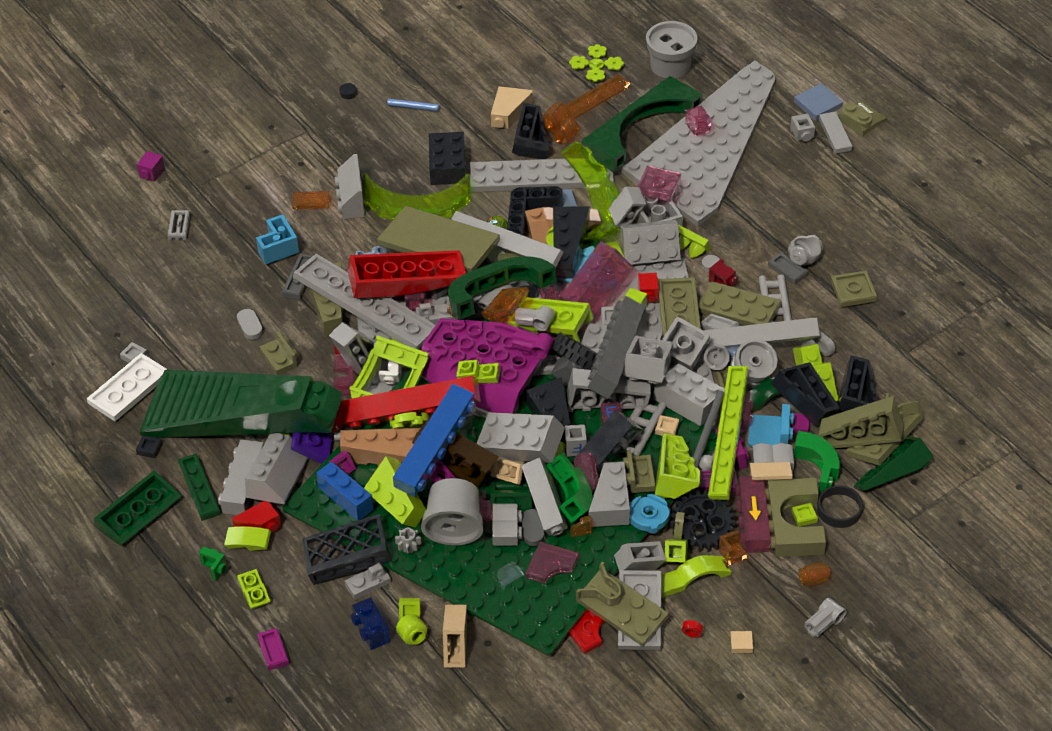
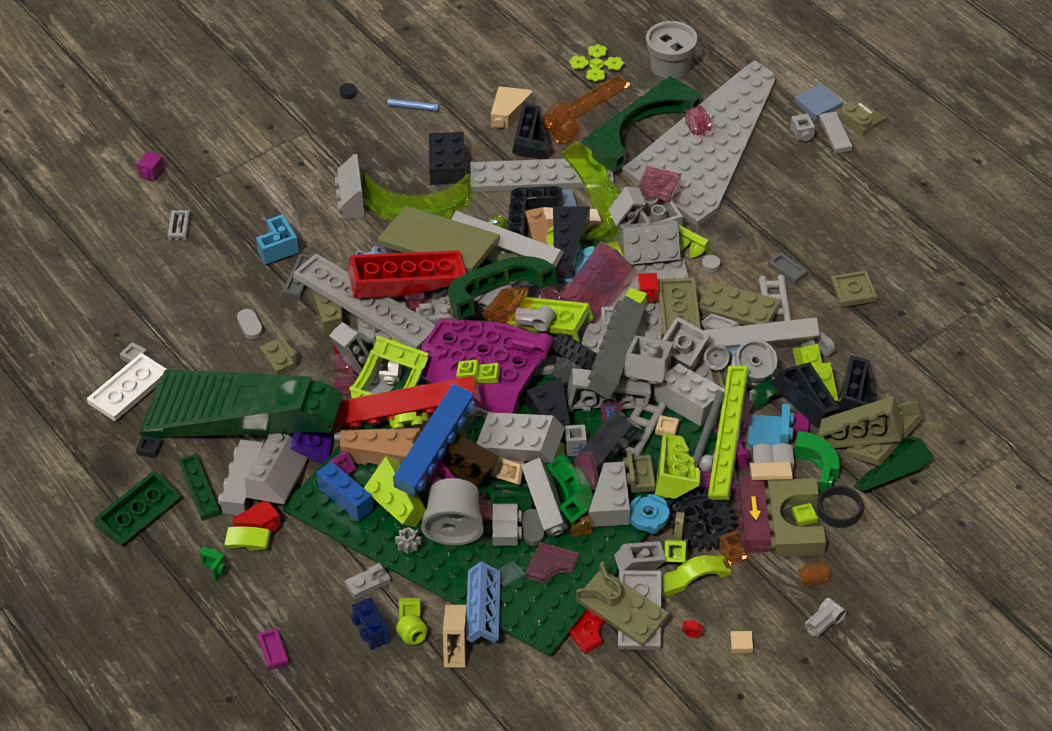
lime slope [237,569,271,610] -> none
clear orange tile [292,191,329,209] -> none
black fence [302,514,391,585] -> none
dark red brick [708,259,738,287] -> none
light grey hair [788,235,823,266] -> none
none -> medium blue fence [465,561,500,643]

